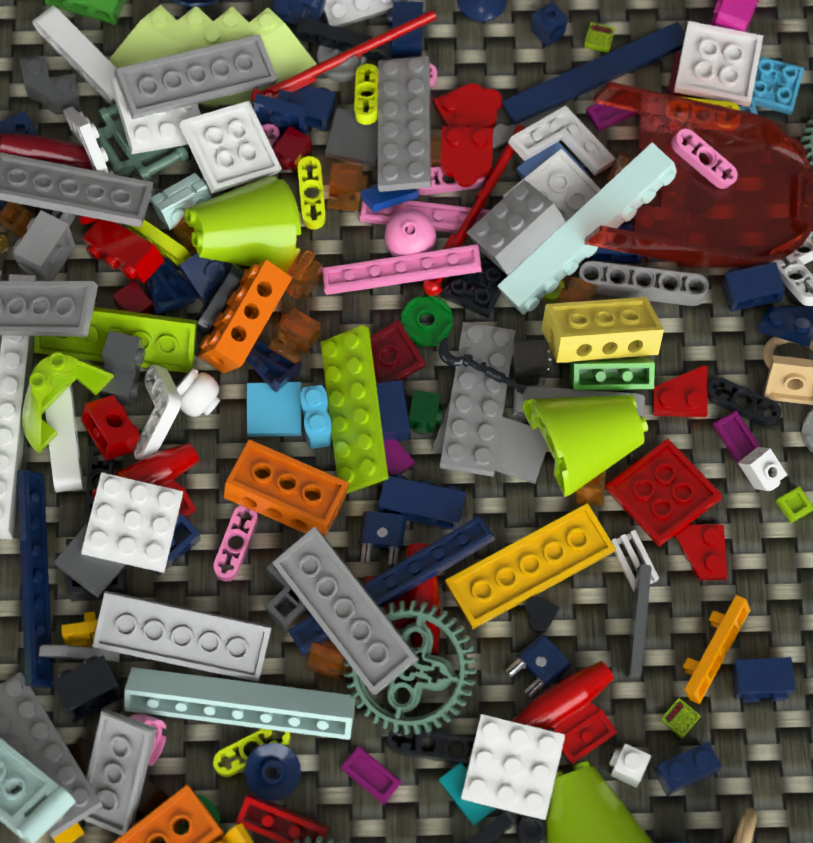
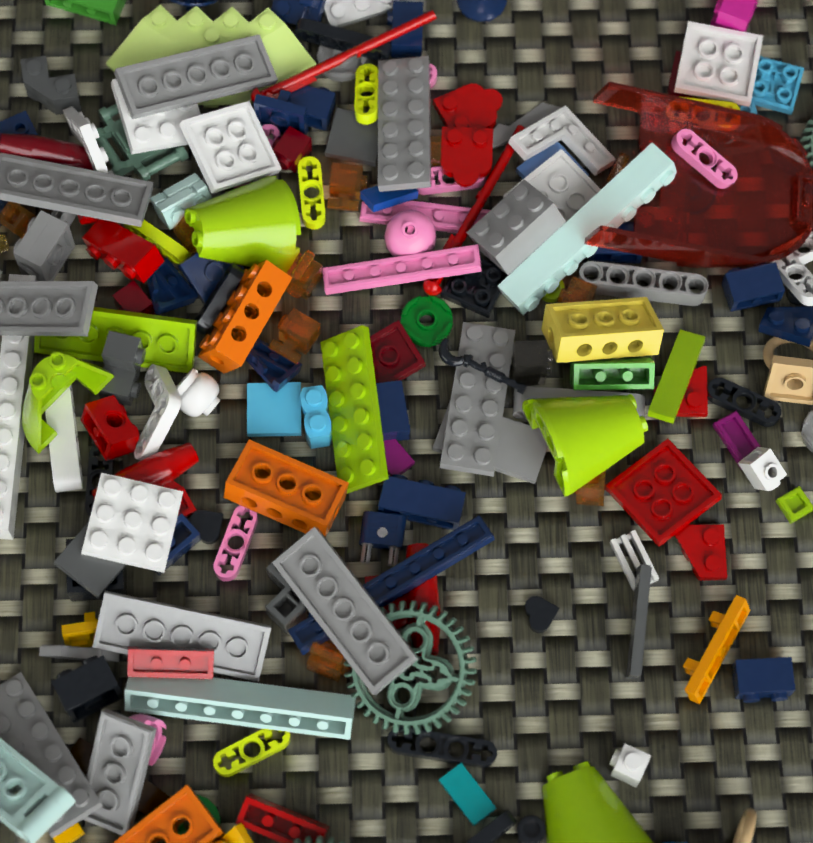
dark blue tile [17,469,53,689] -> none
white beam [32,6,116,105] -> none
dark blue dish [244,743,301,801] -> none
magenta tile [340,745,402,806] -> none
dark green brick [409,390,444,435] -> none
yellow plate [445,503,616,630] -> none
white plate [461,714,565,820] -> none
dark blue tile [502,22,685,126] -> none
dark blue piece [505,633,571,698] -> none
red plate [511,661,618,765] -> none
dark blue brick [530,1,568,47] -> none
lime tile [584,22,615,53] -> none
magenta tile [585,88,643,132] -> none
dark blue brick [654,741,722,797] -> none
tile [660,698,701,739] -> none
none -> plate [127,647,214,679]
none -> black tile [190,510,224,544]
none -> lime tile [648,329,705,424]

